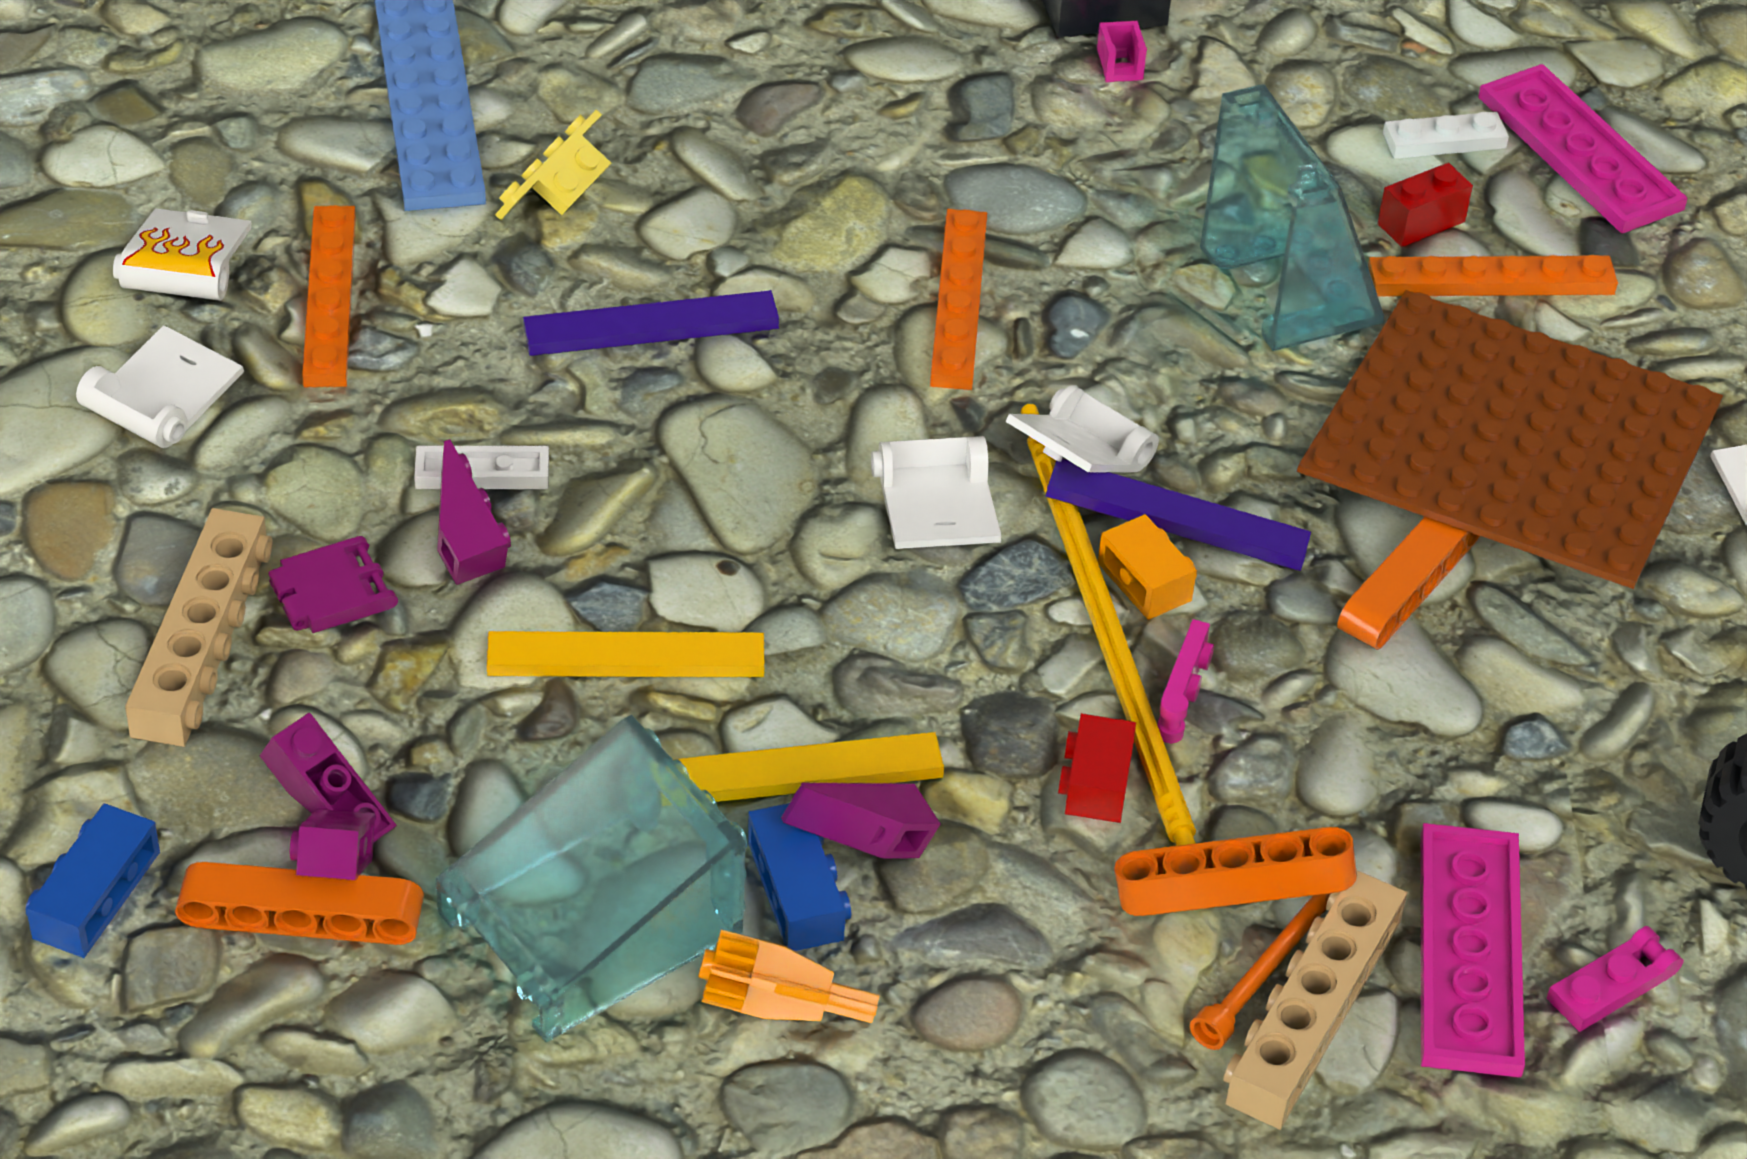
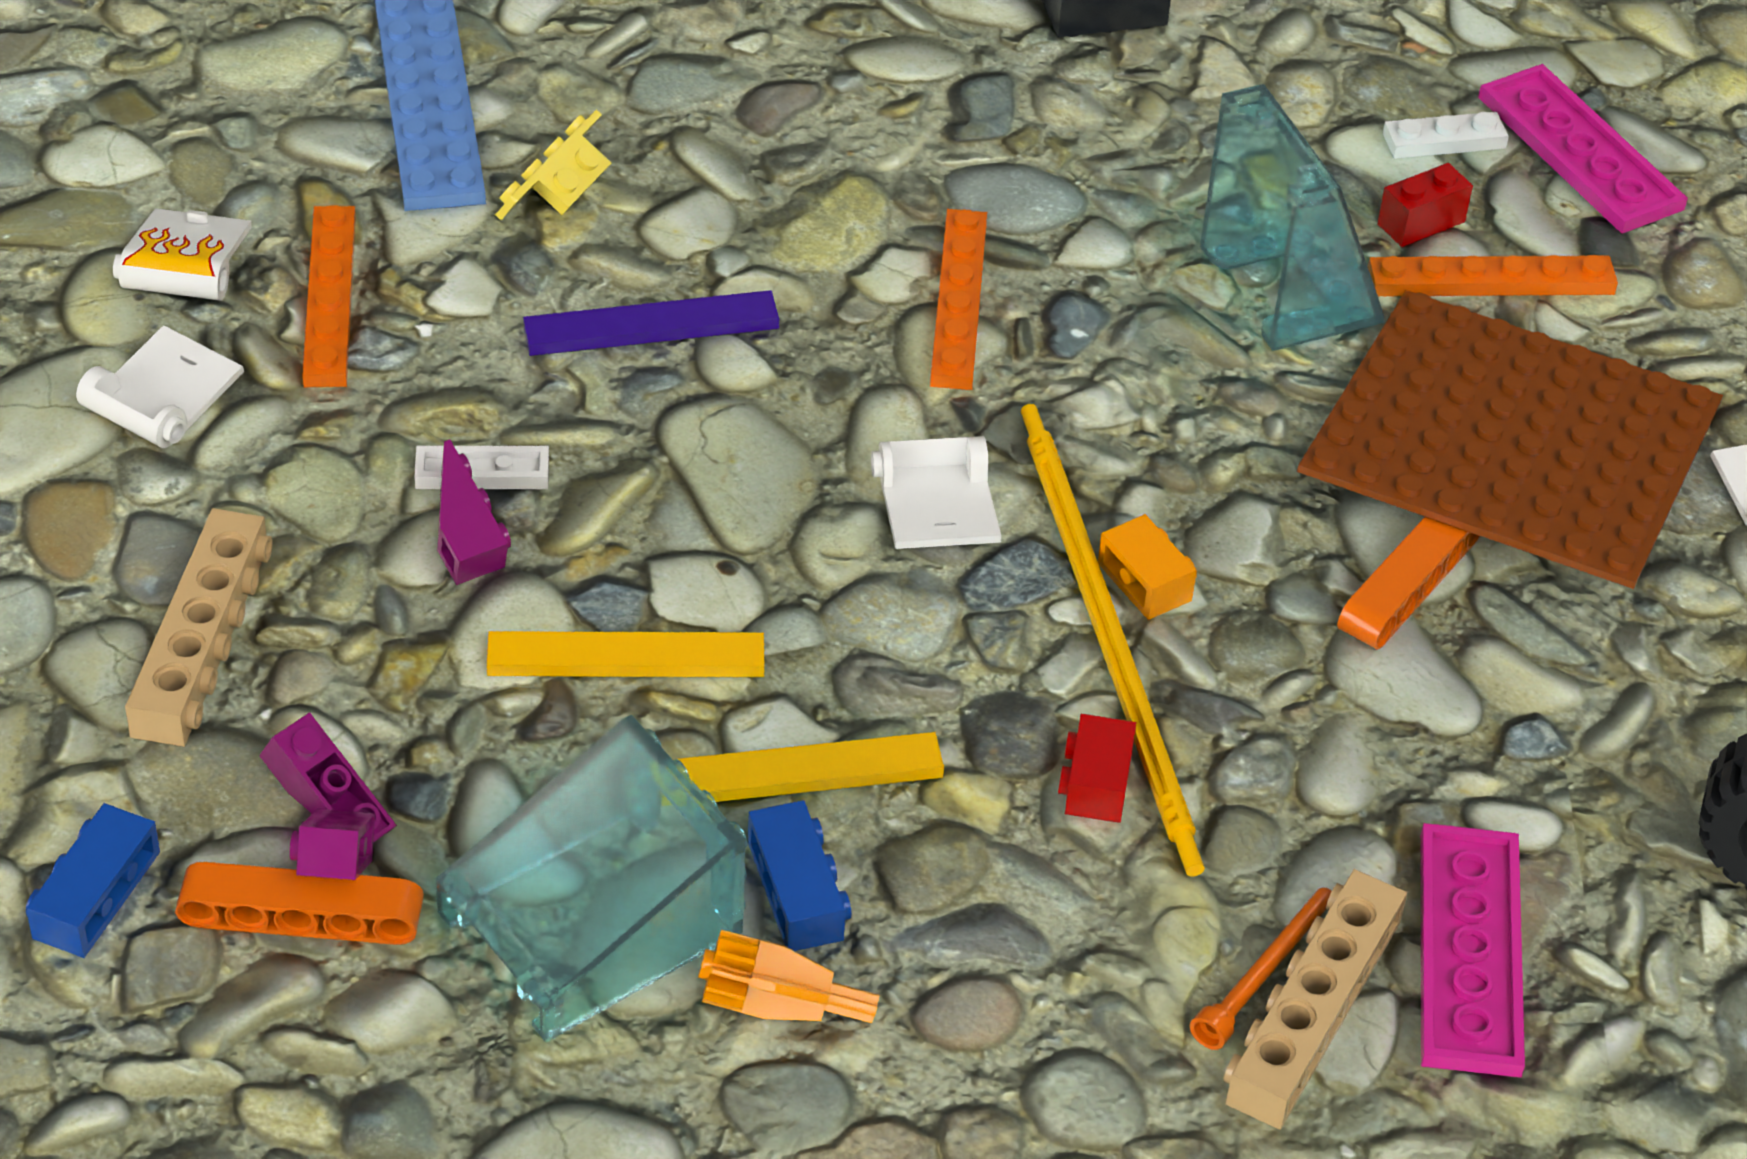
magenta plate [268,536,398,633] -> none
magenta slope [781,783,941,859] -> none
white door [1006,385,1159,472] -> none
dark purple tile [1045,459,1311,571] -> none
dark pink window [1097,21,1147,82] -> none
orange beam [1114,827,1357,916] -> none
dark pink plate [1157,619,1214,744] -> none
dark pink plate [1546,926,1684,1032] -> none

